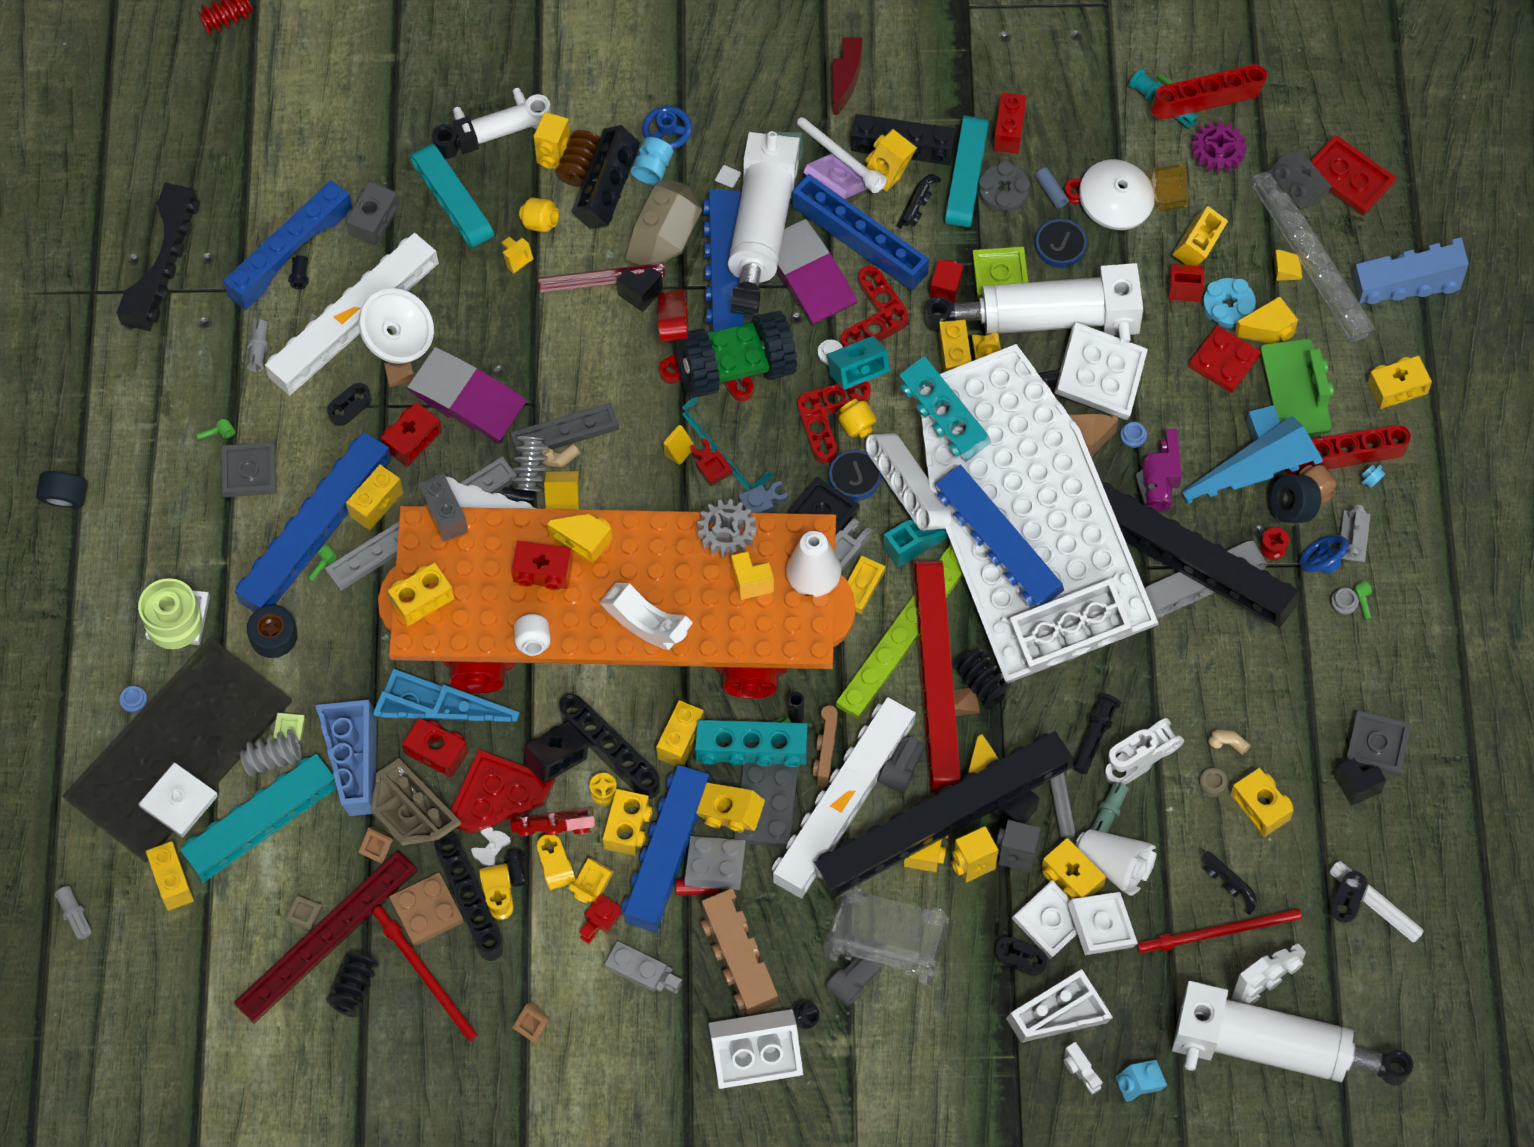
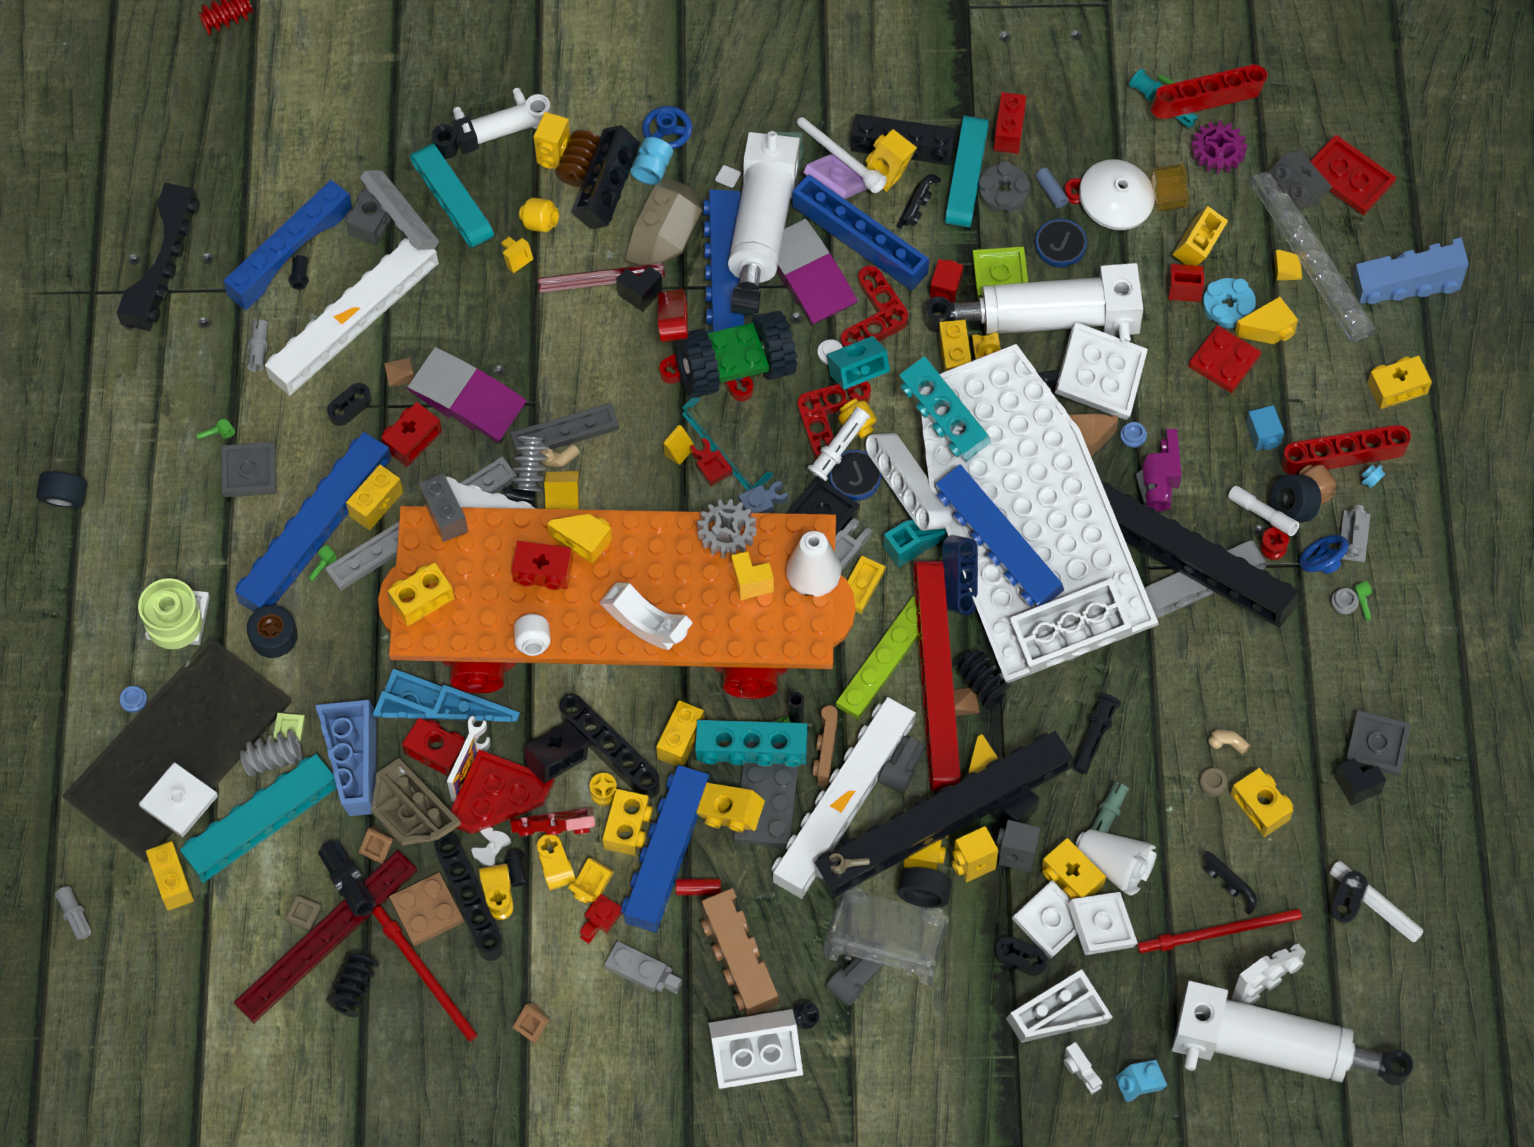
white dish [359,288,434,364] -> none
light grey plate [685,836,746,890] -> none
dark red slope [833,37,862,115] -> none
light grey axle [1050,772,1075,839] -> none
white piece [1105,718,1184,787] -> none
dark azure wedge [1182,416,1323,504] -> none
bright green bracket [1261,339,1334,435] -> none
none -> black piece [317,841,376,917]
none -> light grey plate [360,171,439,250]
none -> white flag [447,716,491,802]
none -> white pin [807,407,870,482]
none -> dark tan hand [829,853,870,874]
none -> black tyre [897,867,952,908]
none -> dark blue beam [942,535,978,616]
none -> white piece [1228,486,1299,536]

